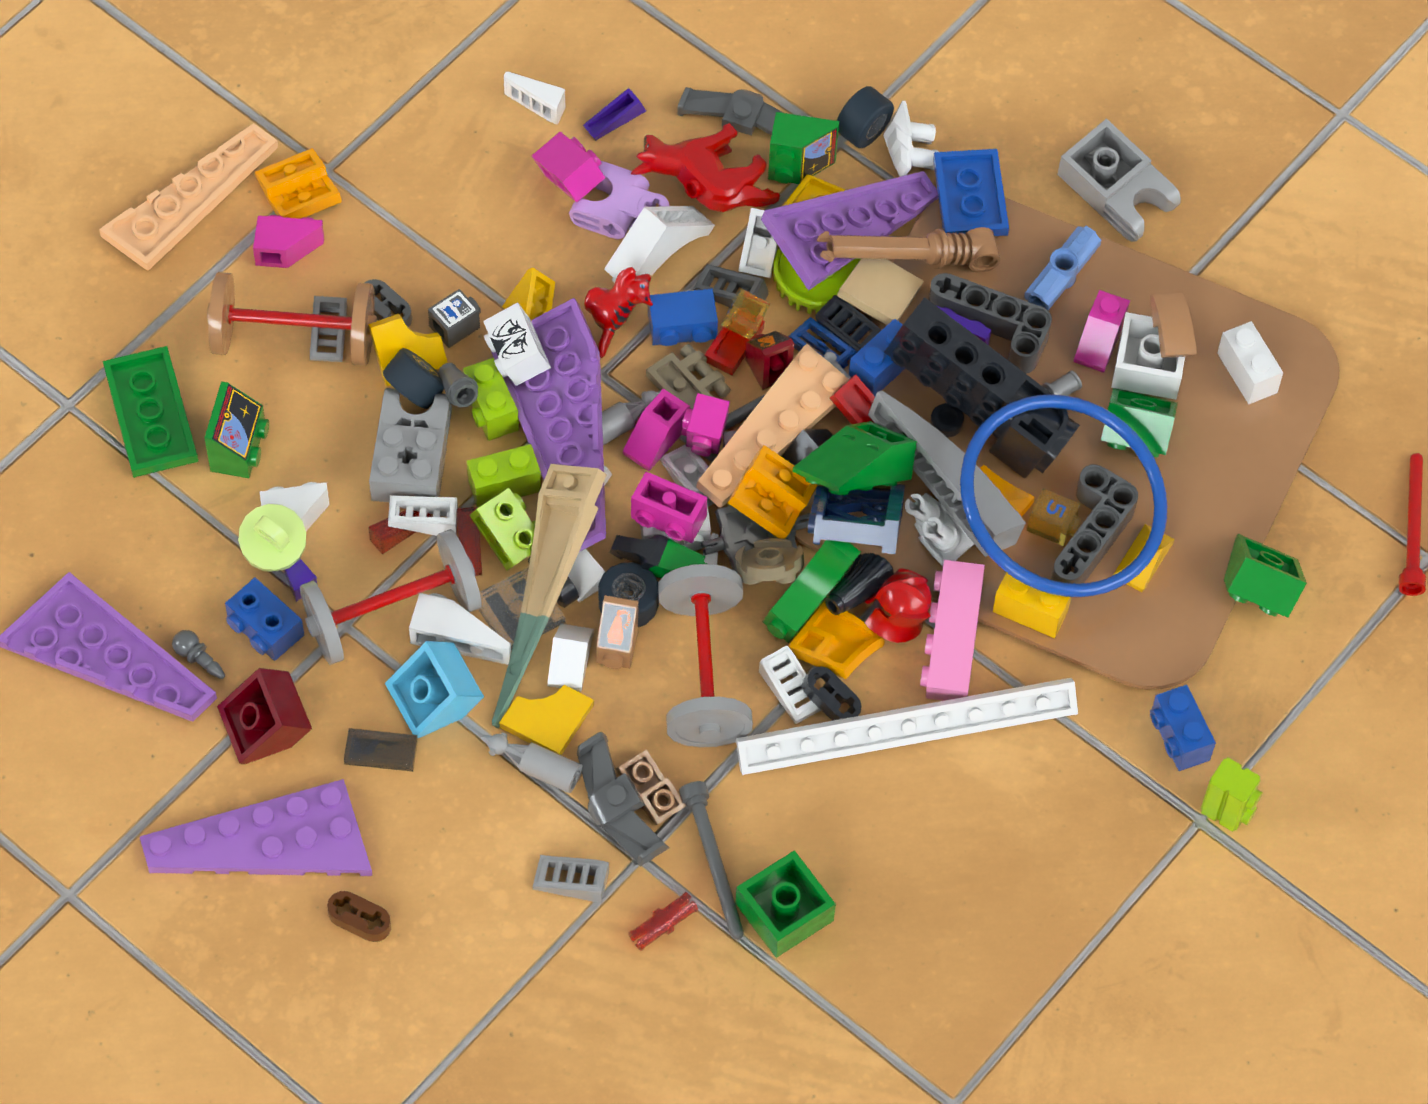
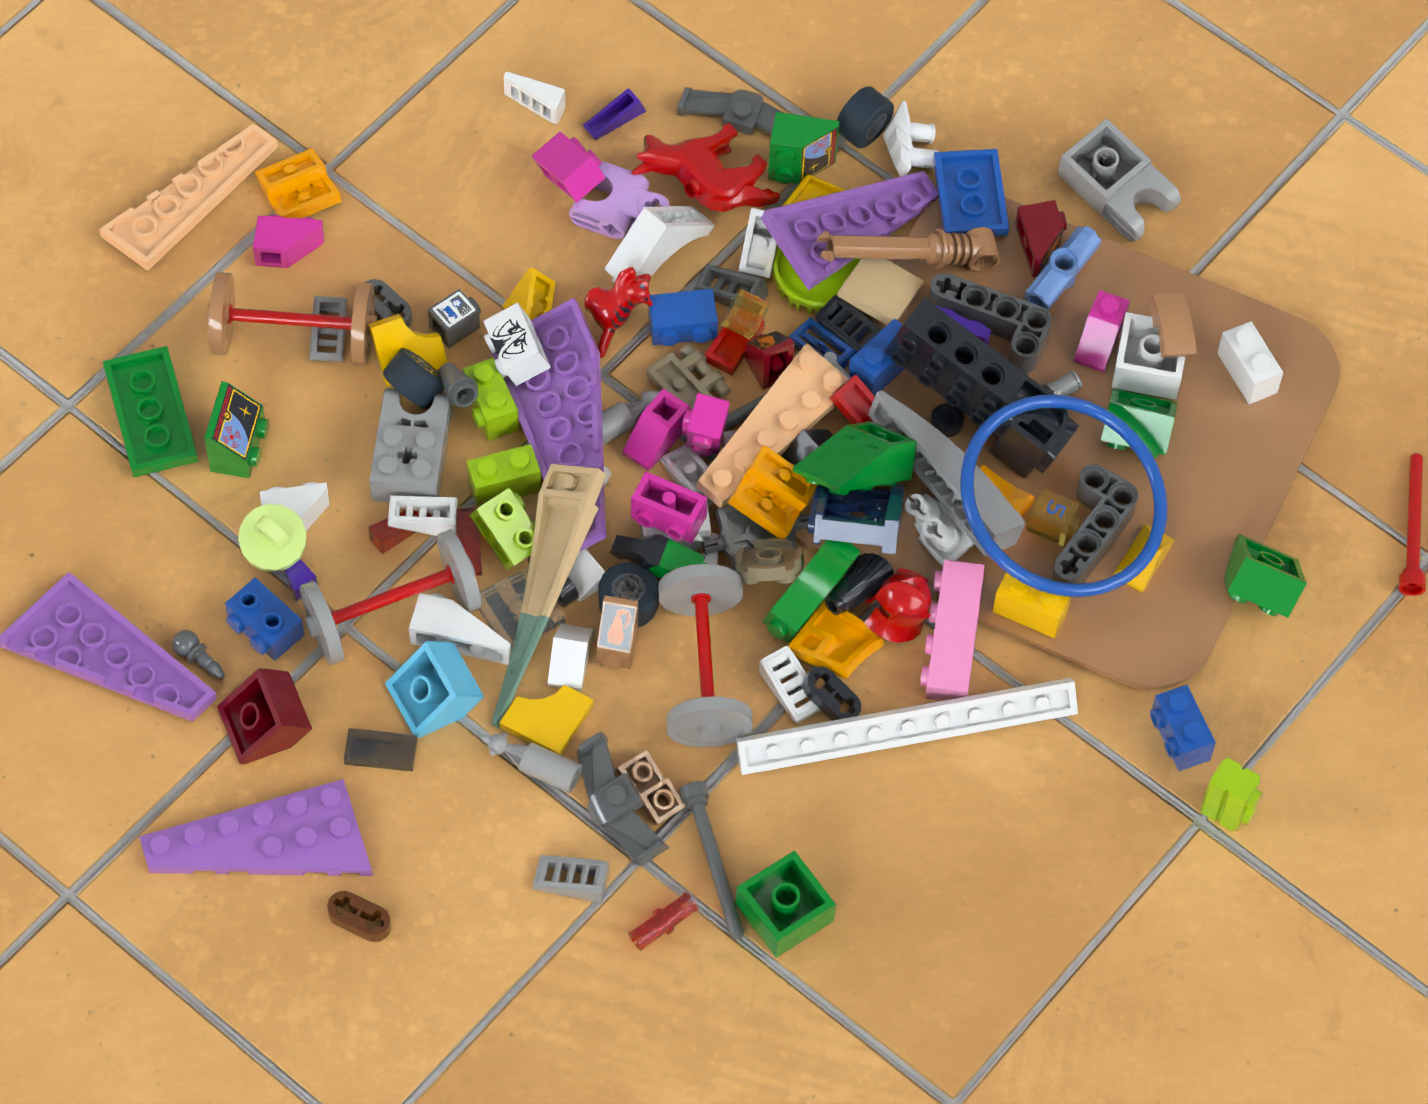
none -> dark red slope [1015,200,1067,277]

